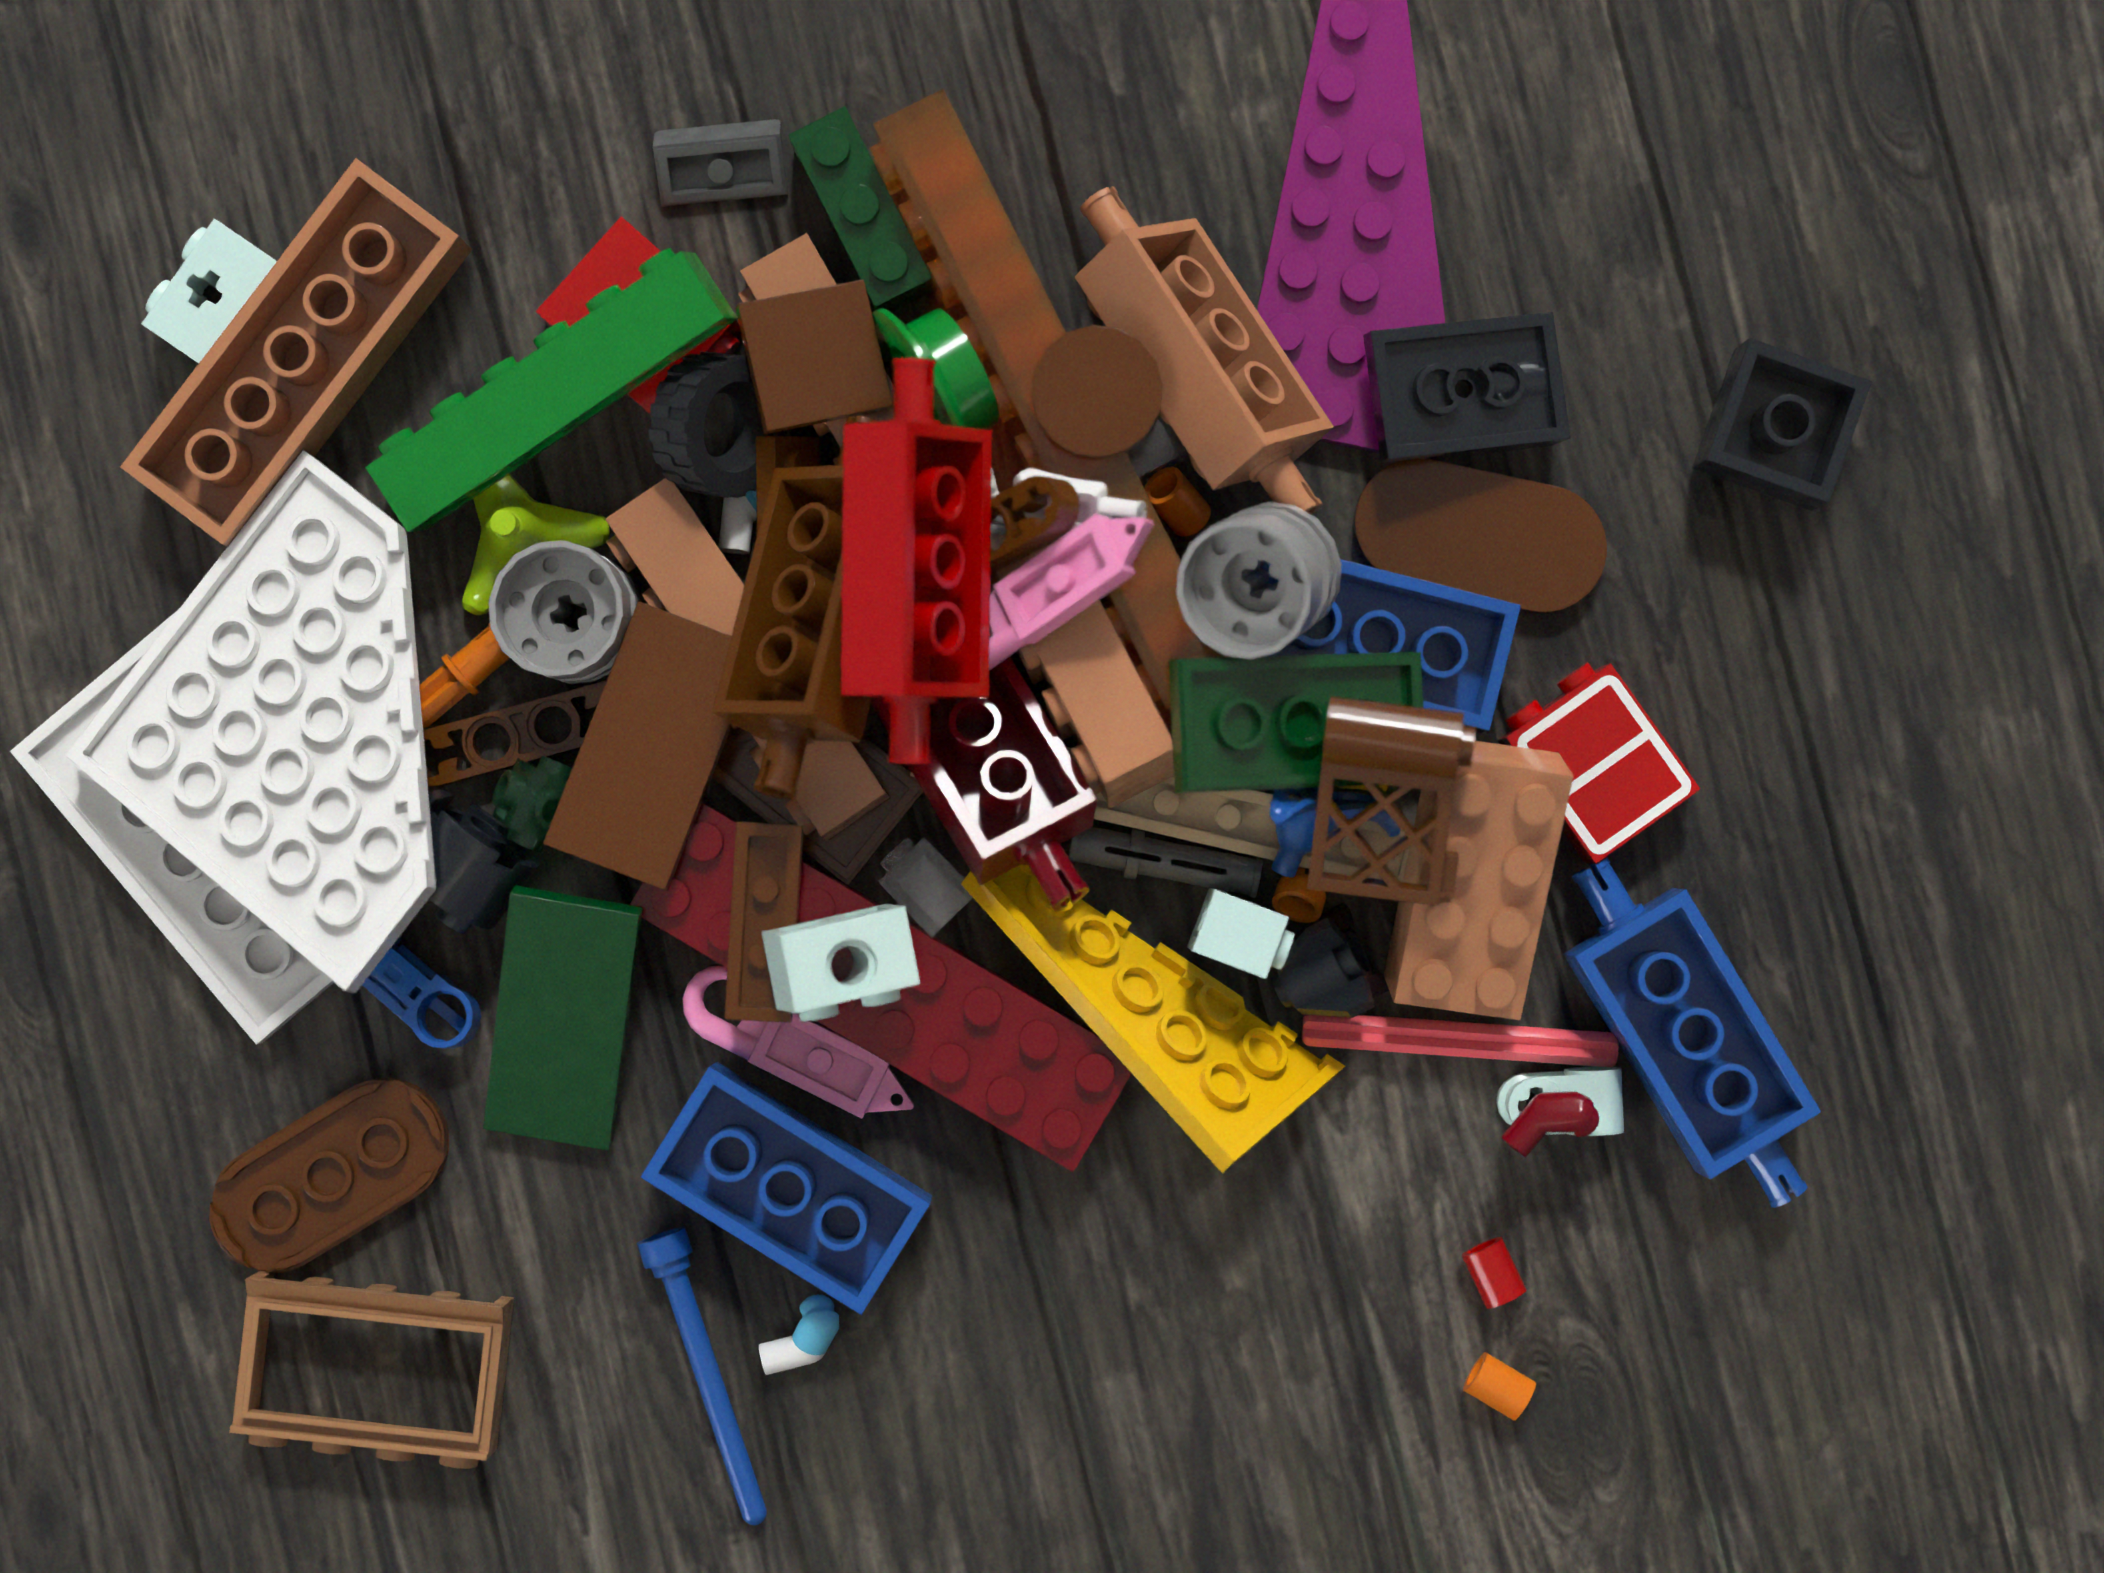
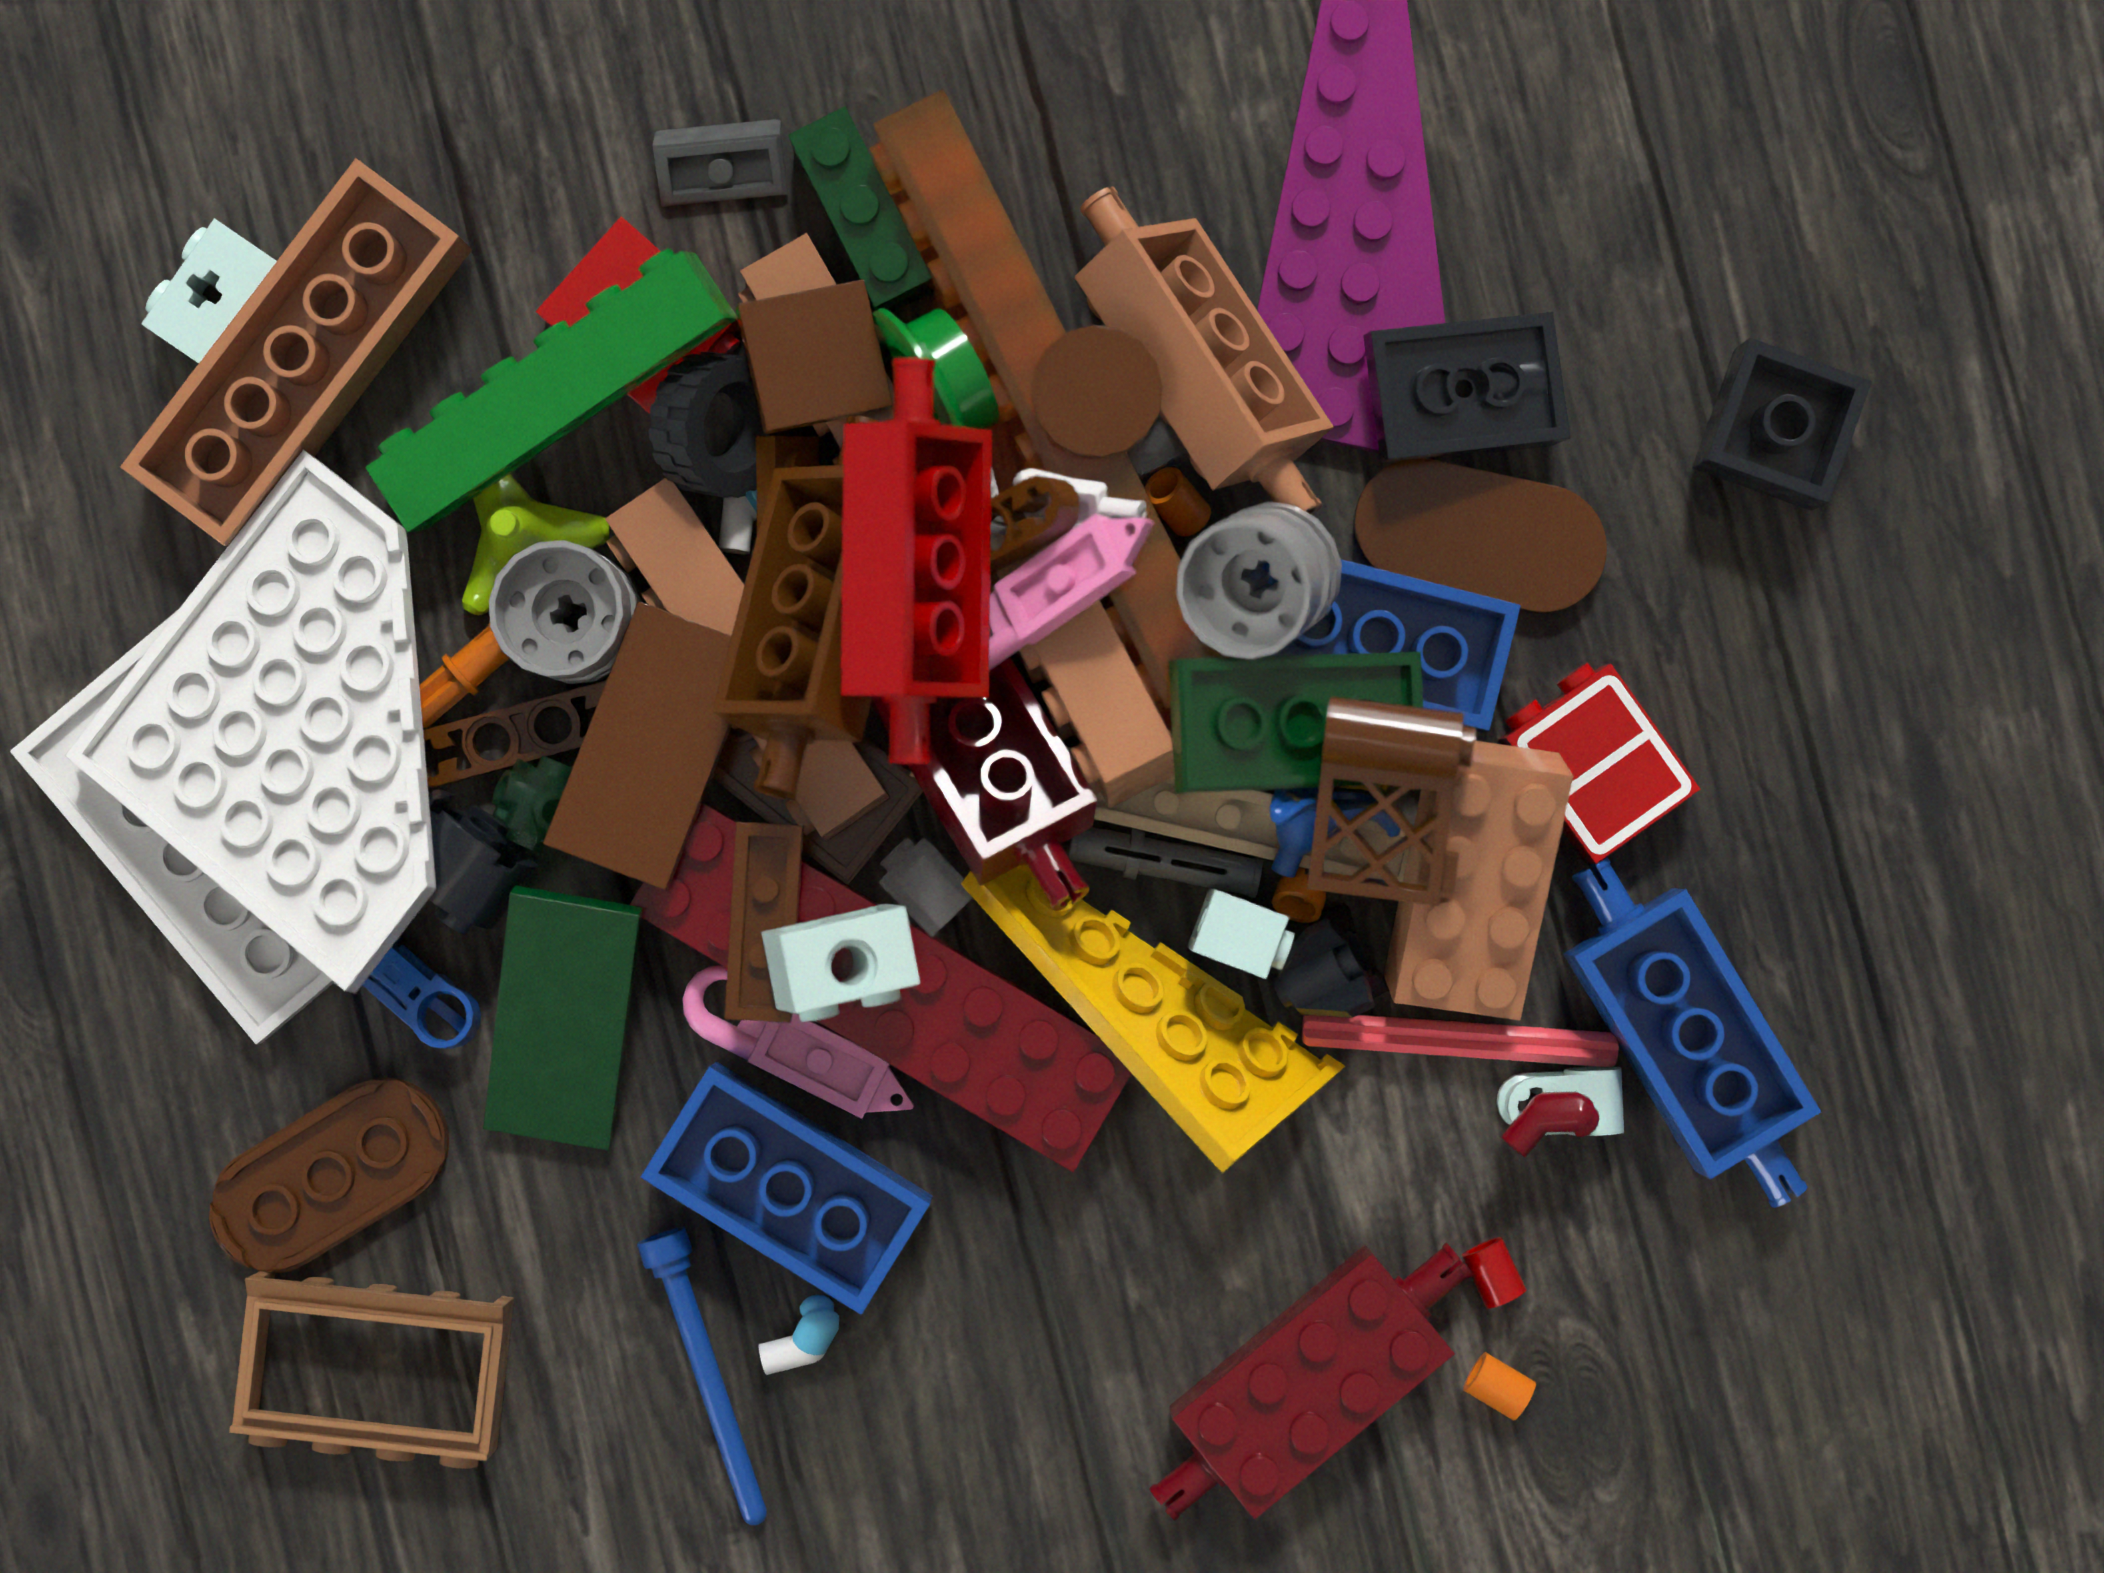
none -> dark red brick [1149,1242,1473,1521]

